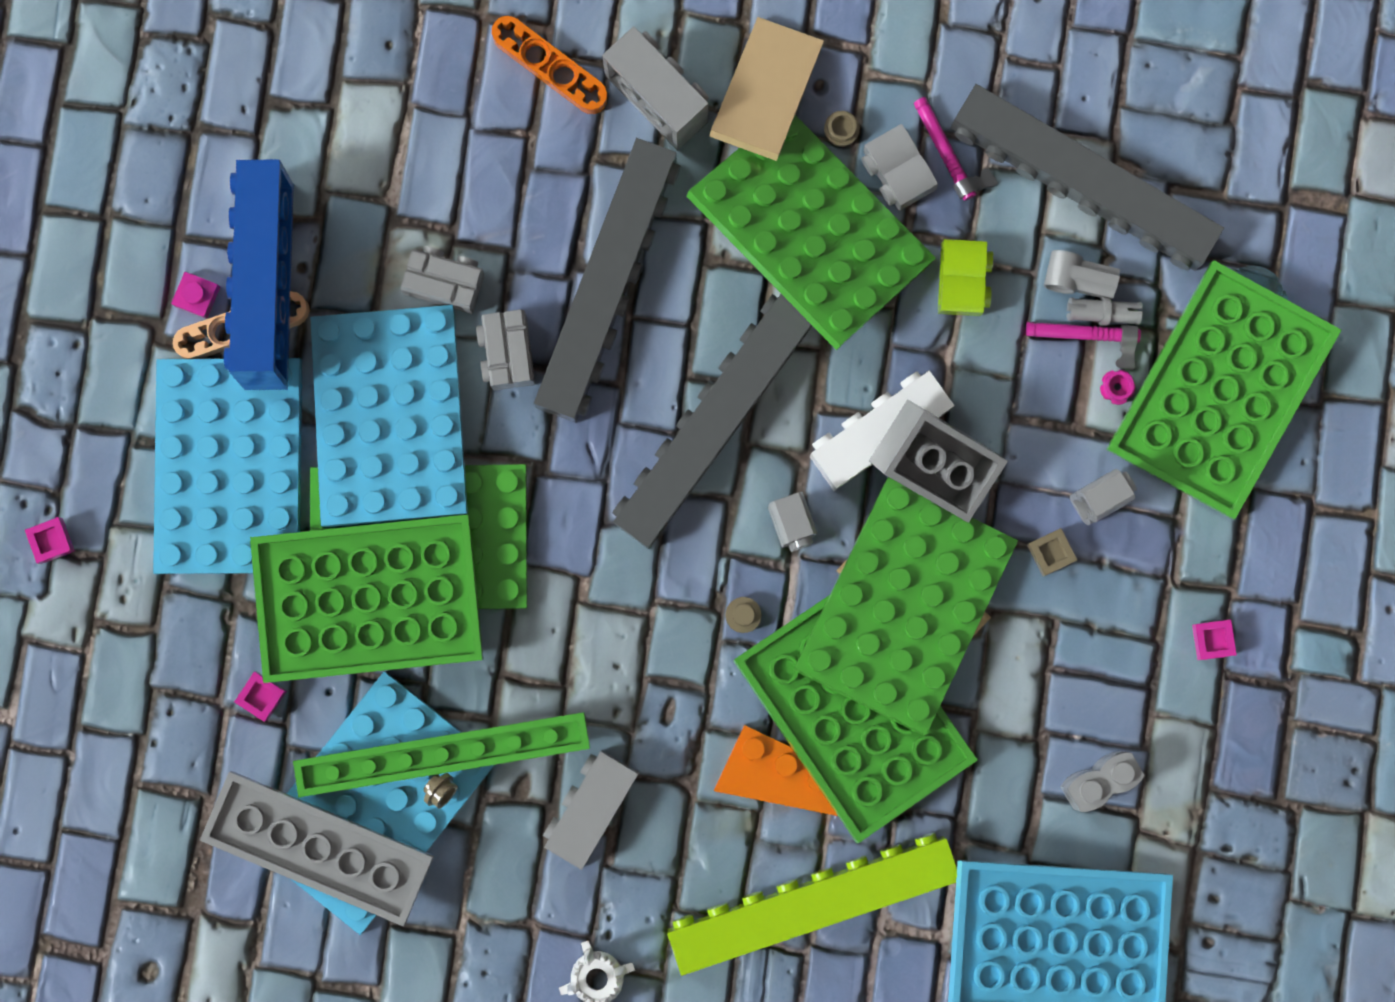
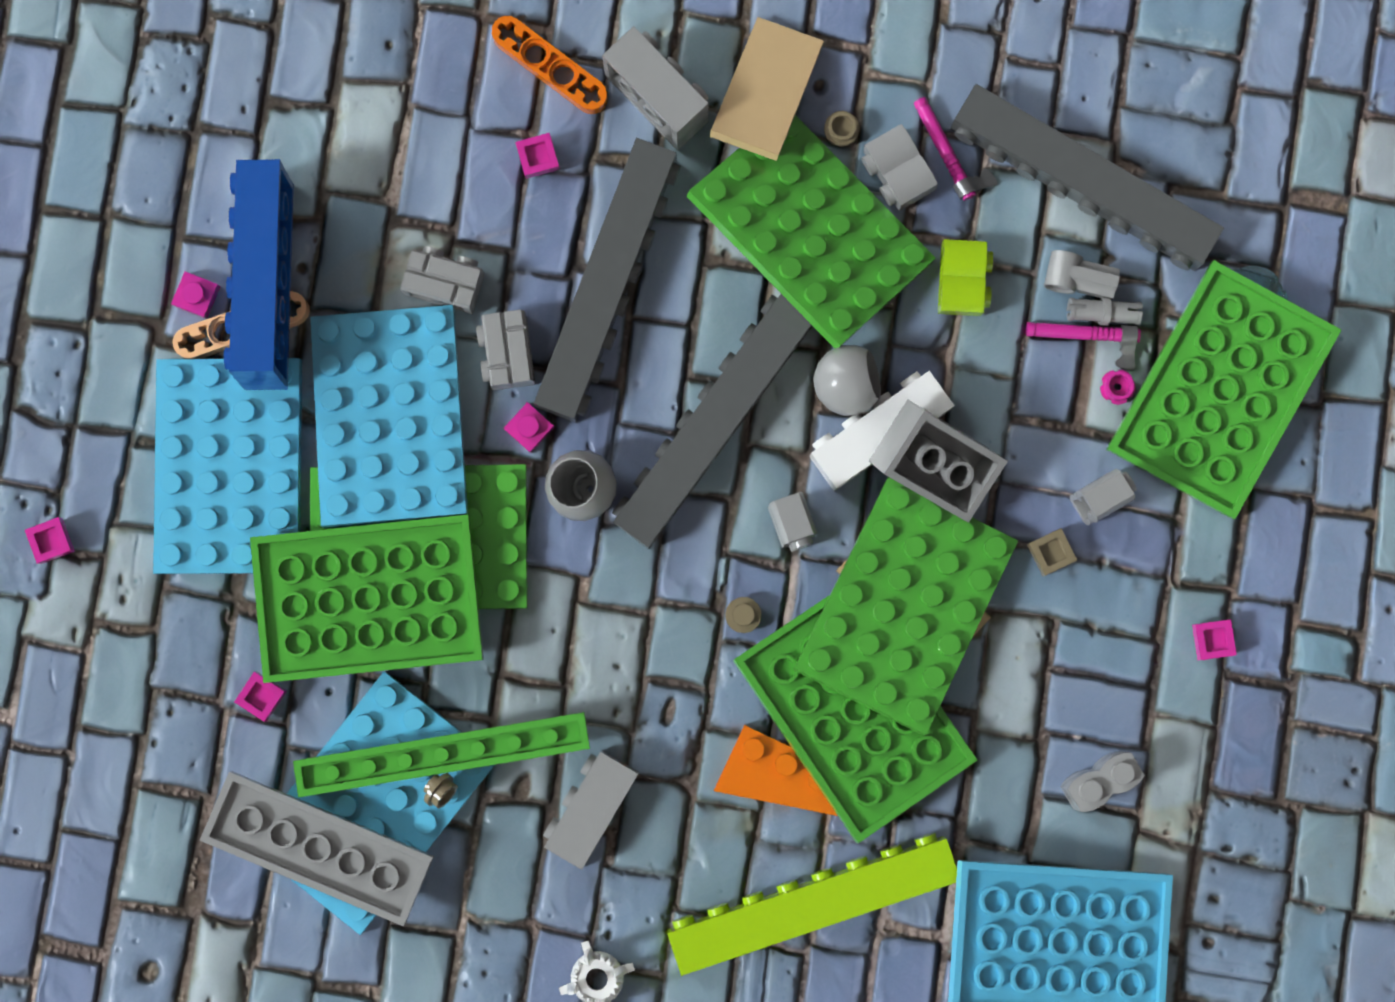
none -> dark pink plate [503,402,555,453]
none -> dark pink plate [515,132,560,179]
none -> light grey helmet [545,450,617,521]
none -> light grey helmet [813,345,881,416]

